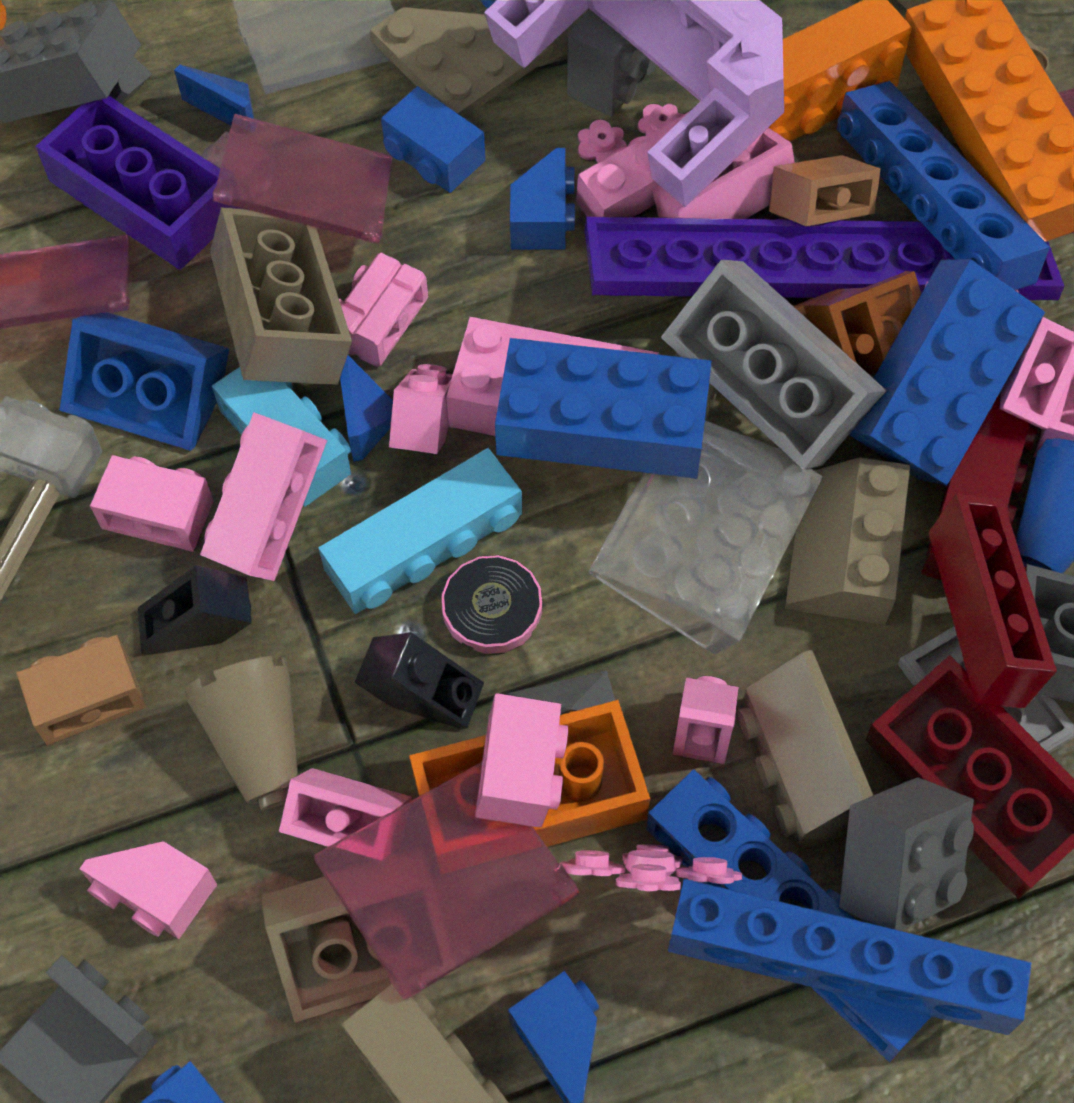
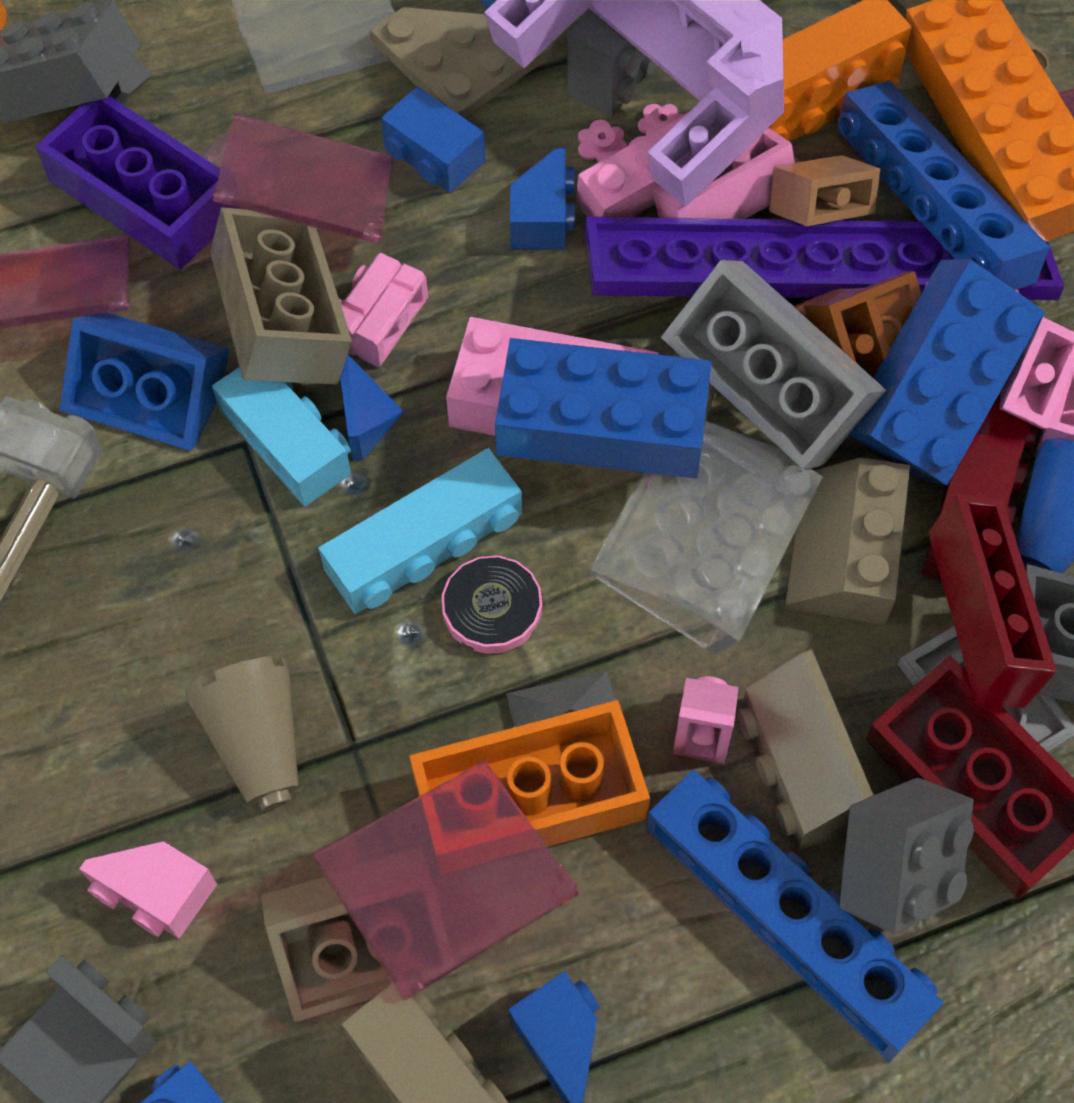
medium nougat brick [16,635,146,745] -> none
bright pink brick [90,455,214,552] -> none
black slope [138,565,252,655] -> none
blue slope [174,64,256,137] -> none
bright pink brick [200,412,327,581] -> none
bright pink brick [279,768,412,863] -> none
black slope [354,632,484,729] -> none
bright pink slope [389,364,453,454] -> none
bright pink brick [475,693,568,828] -> none
bright pink plant [559,844,742,891] -> none
blue brick [668,879,1032,1035] -> none

